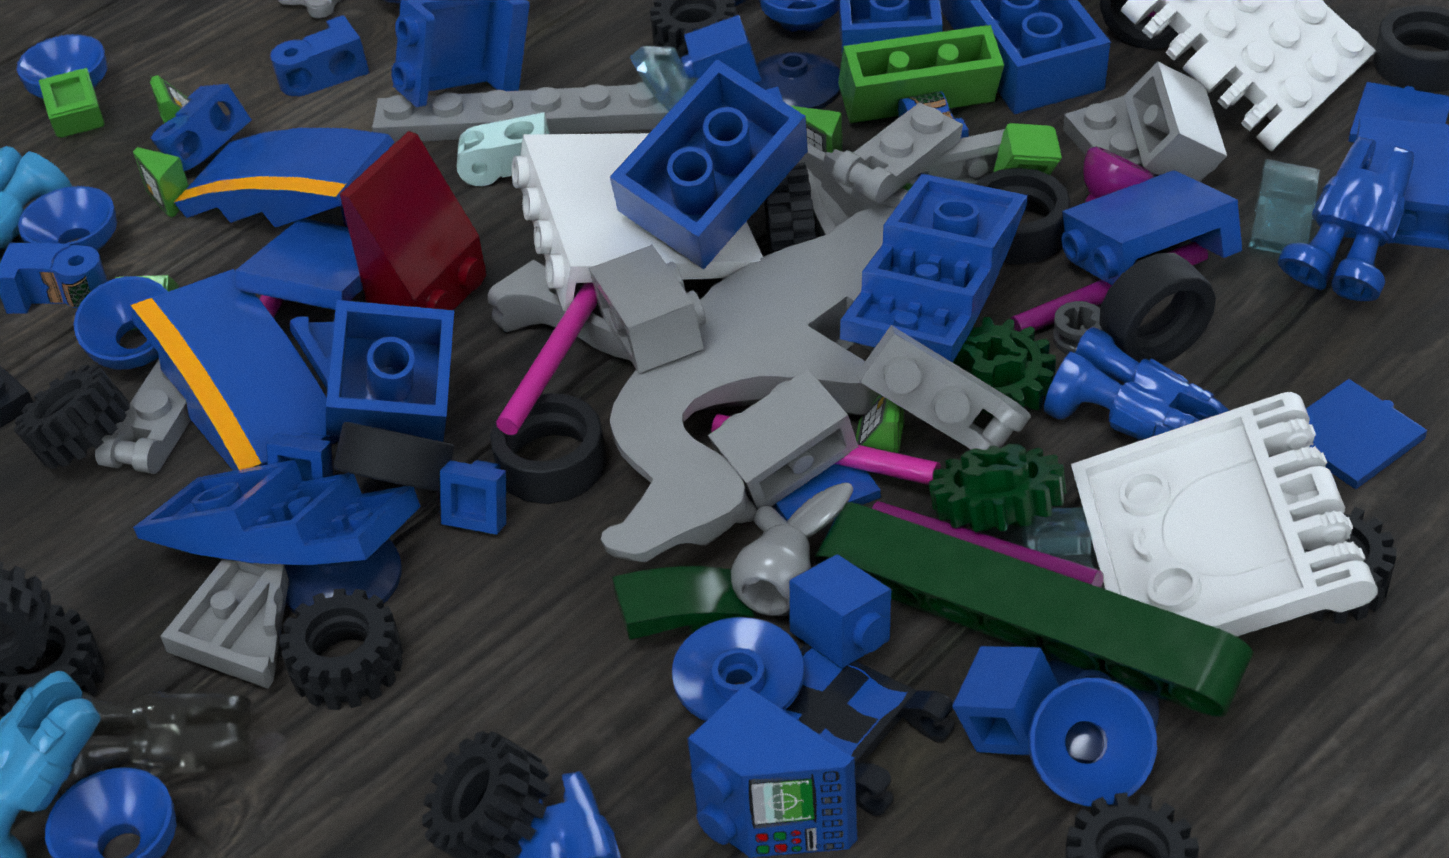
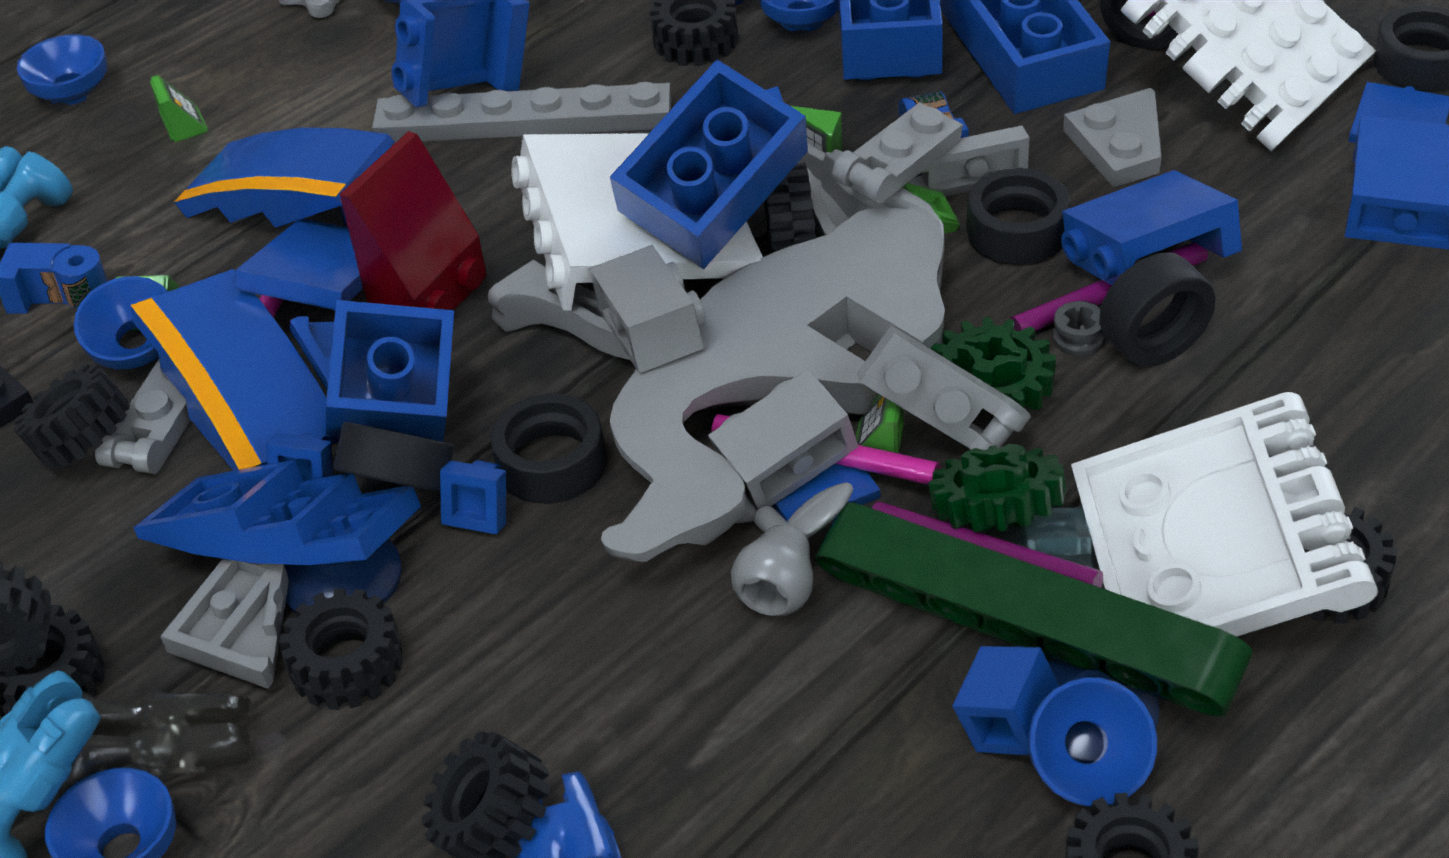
blue piece [18,186,117,252] -> none
bright green slope [39,68,105,137] -> none
bright green slope [133,147,189,217] -> none
blue leg [151,84,252,171] -> none
blue leg [270,15,370,96] -> none
light aqua leg [457,112,550,186] -> none
dark pink bar [496,282,598,435] -> none
dark green slope [612,566,754,640] -> none
clear light blue slope [630,46,699,111] -> none
blue dish [672,617,804,721] -> none
blue brick [681,15,761,85] -> none
blue slope [688,685,857,858] -> none
dark blue dish [755,52,841,109] -> none
black flag [784,643,955,816] -> none
blue brick [789,554,891,668] -> none
bright green brick [838,25,1004,123] -> none
blue slope [840,174,1028,363] -> none
bright green slope [993,123,1062,175] -> none
blue piece [1043,327,1229,441] -> none
magenta brick [1083,146,1154,202] -> none
light grey brick [1124,62,1227,182] -> none
clear light blue slope [1248,159,1319,254] -> none
blue piece [1278,137,1414,301] -> none
blue piece [1306,379,1427,490] -> none

